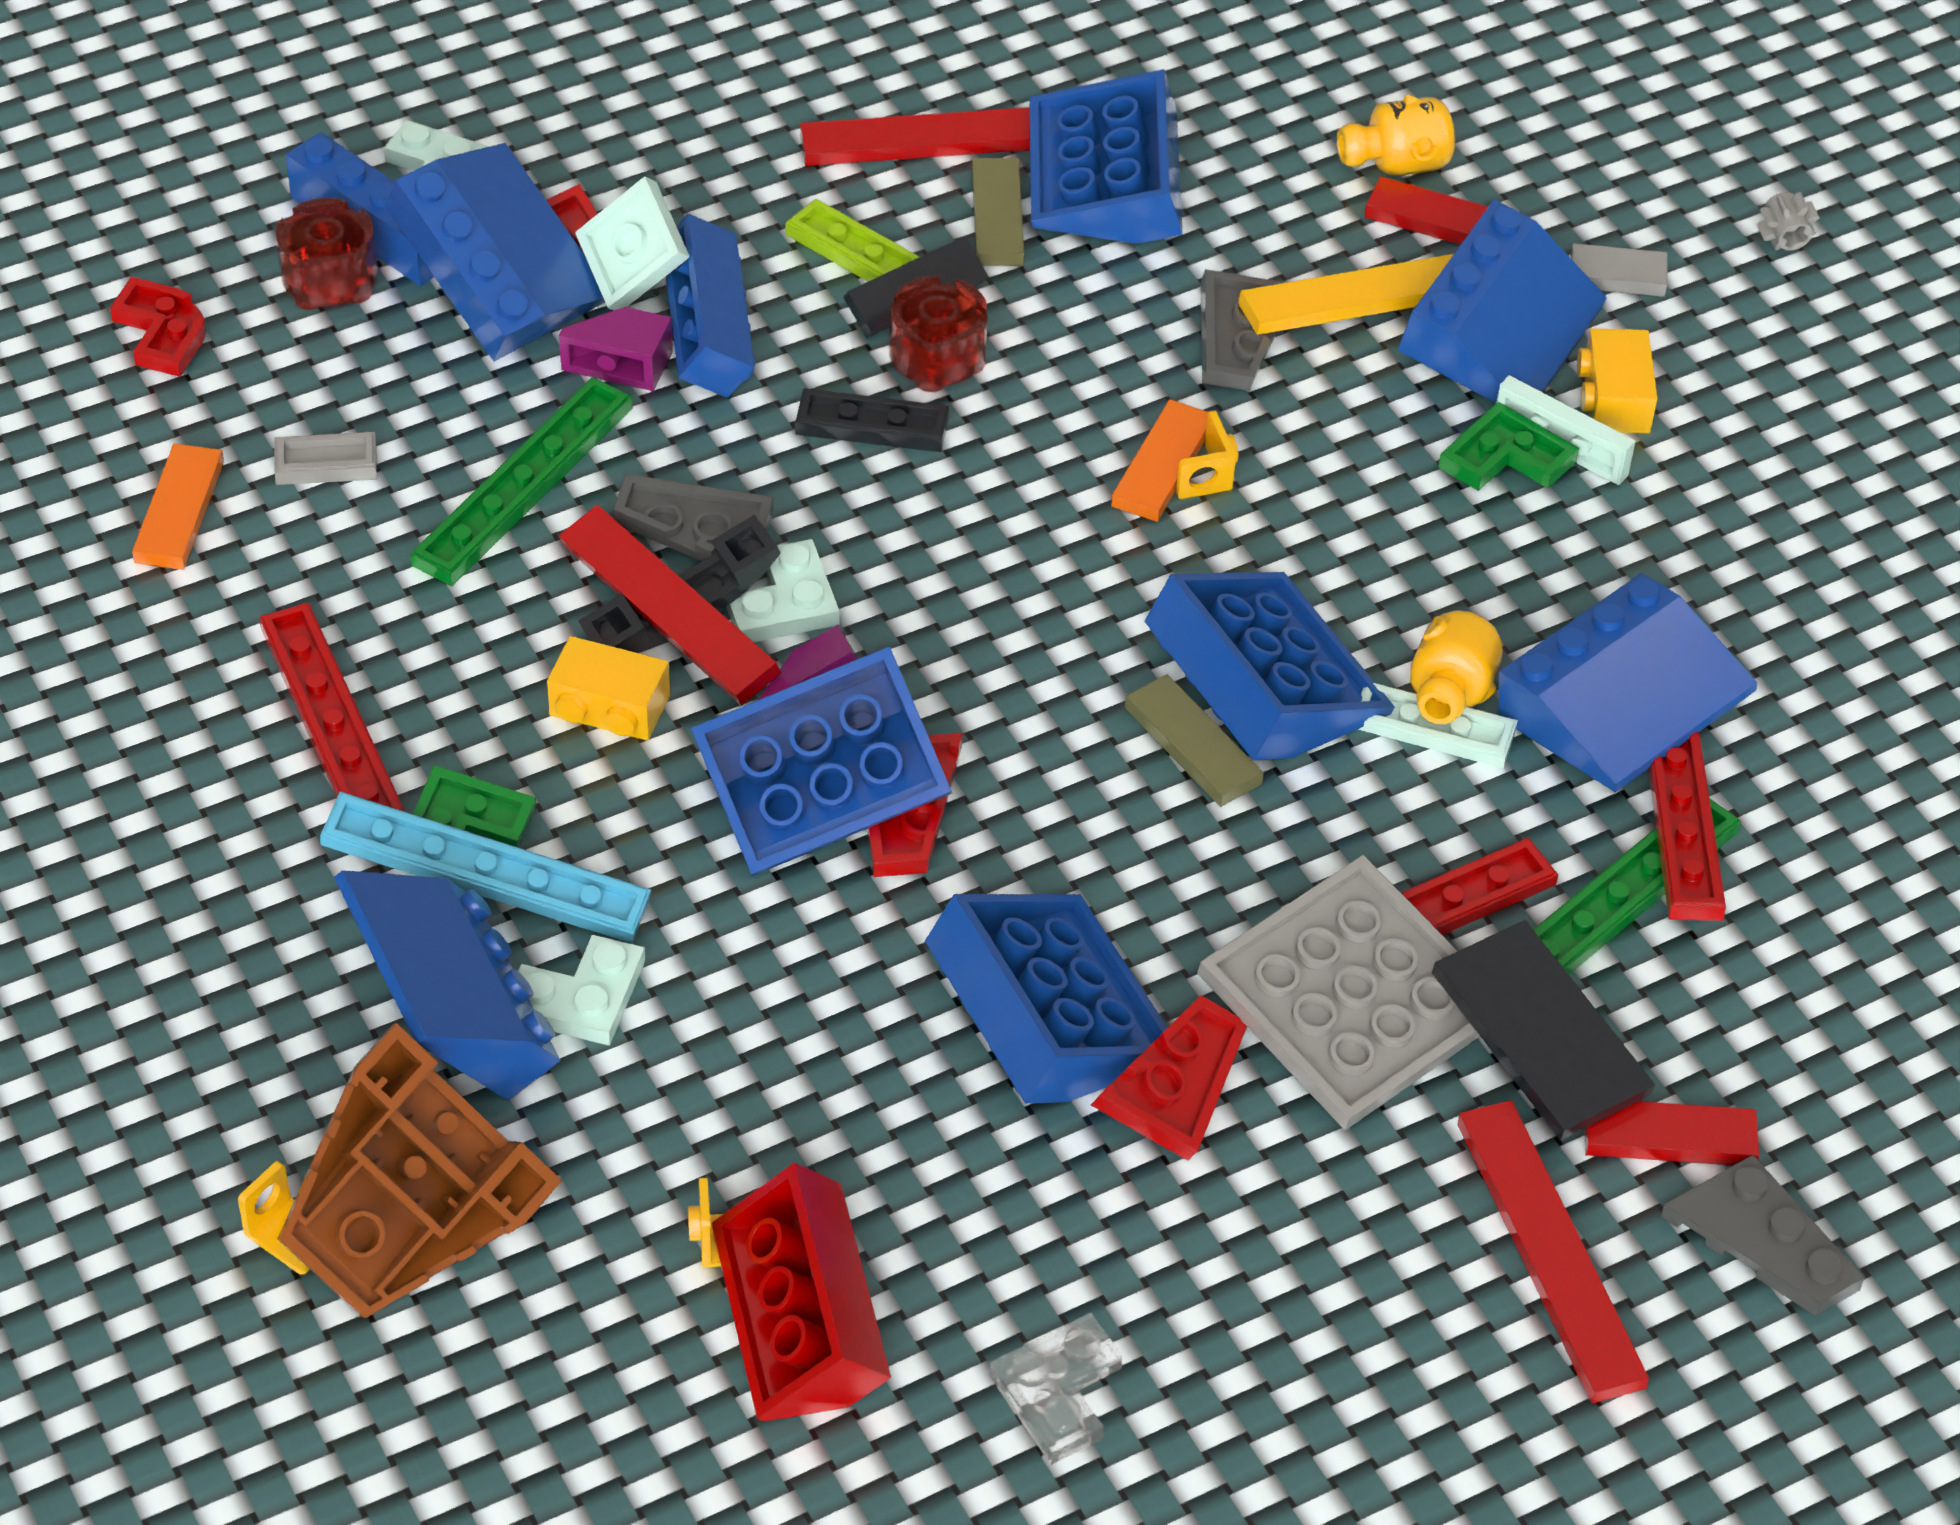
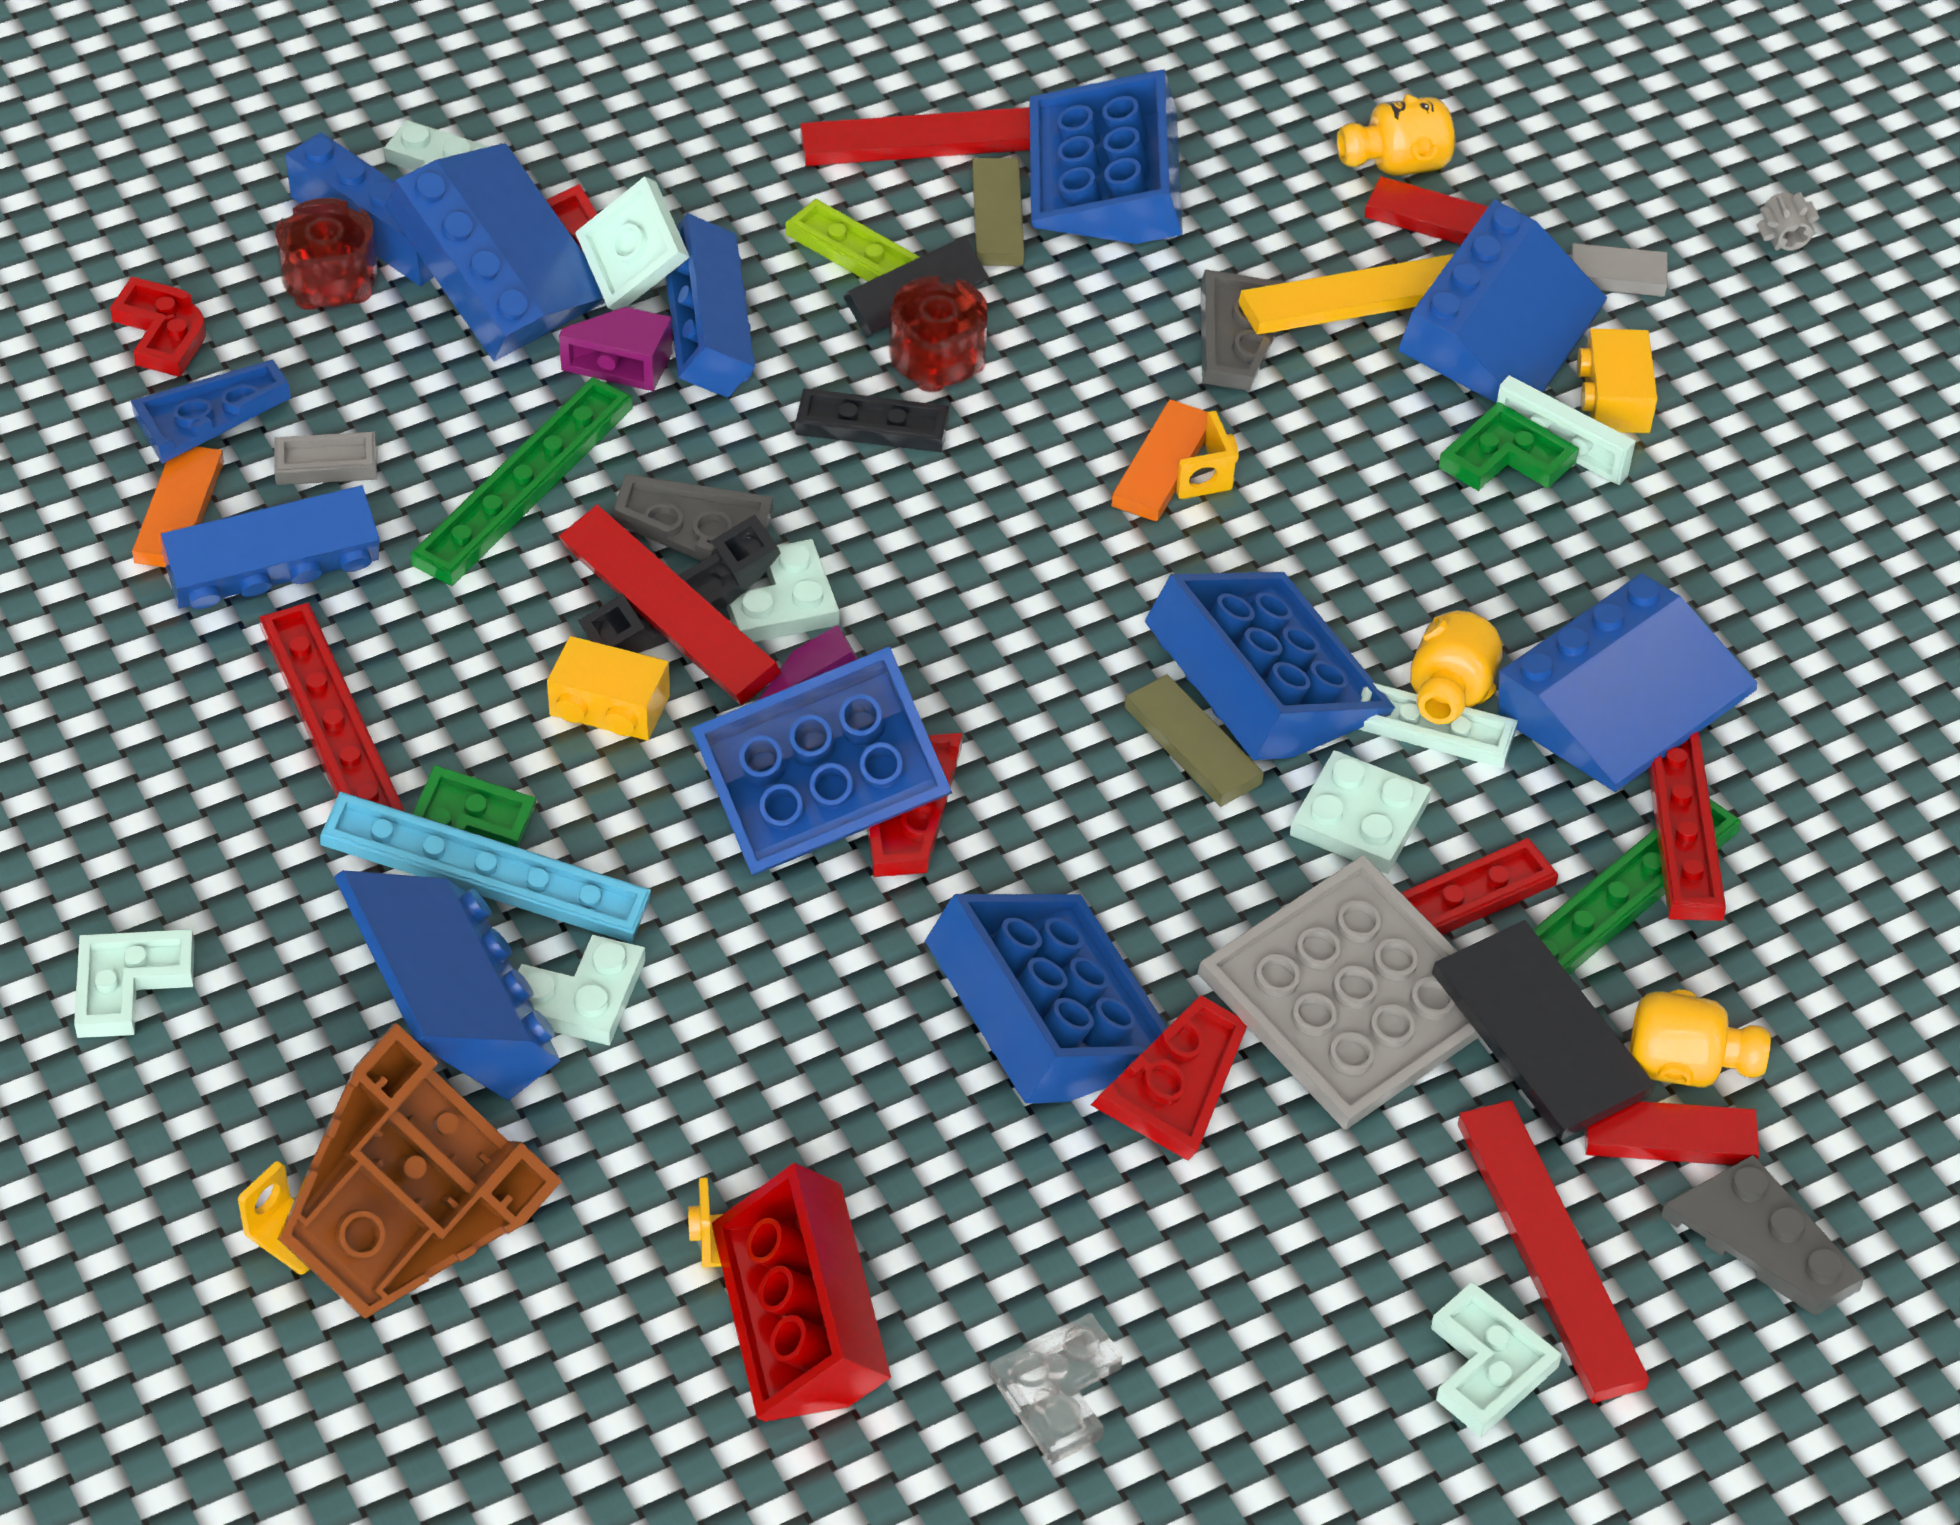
none -> light aqua plate [74,929,195,1038]
none -> blue wing [131,359,291,464]
none -> blue brick [161,485,380,609]
none -> light aqua plate [1290,750,1432,874]
none -> light aqua plate [1431,1282,1562,1437]
none -> yellow piece [1629,990,1771,1088]

